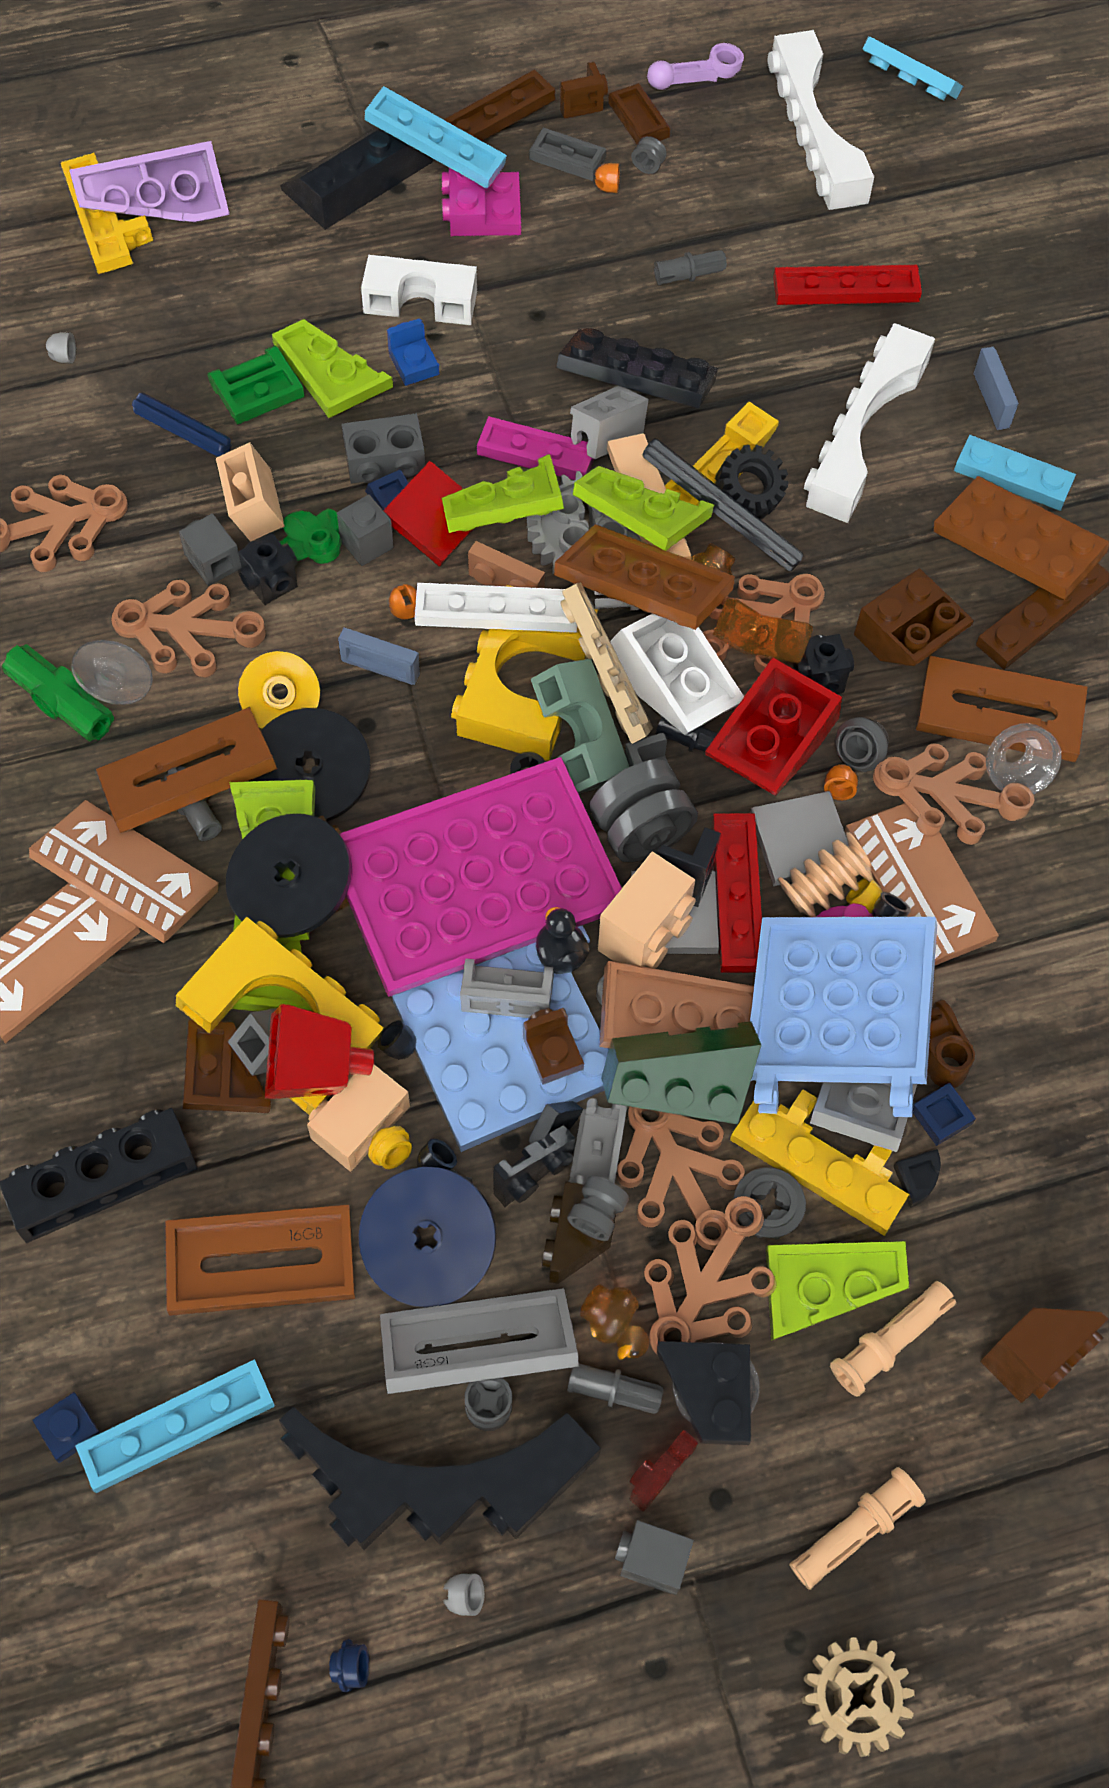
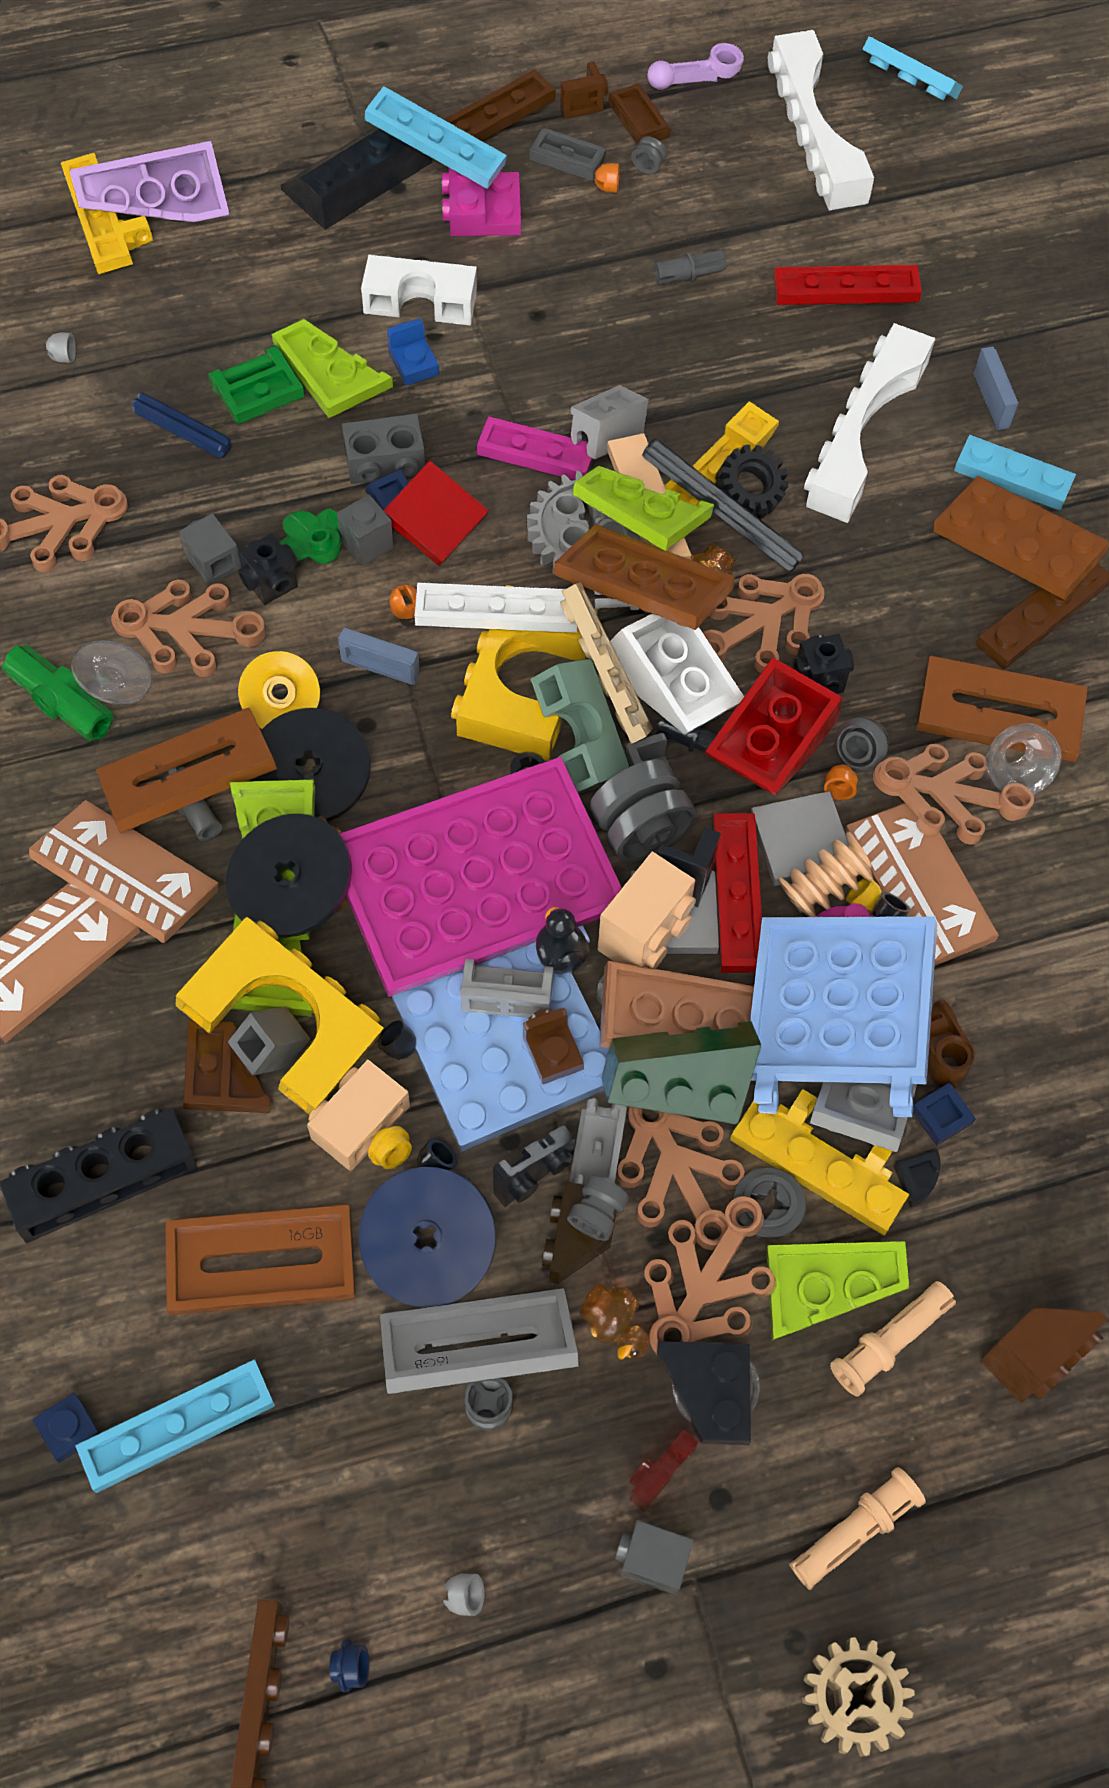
light nougat brick [216,442,285,542] -> none
red torso [265,1004,374,1099] -> none
black arch [279,1407,601,1550] -> none
lime wing [442,454,564,533] -> none
nougat plate [468,541,545,588] -> none
black tile [529,1101,584,1144] -> none
black plate [556,328,718,408] -> none
dark grey axle [567,1362,663,1414] -> none
clear orange bracket [713,598,813,663] -> none
reddish brown slope [854,568,974,666] -> none

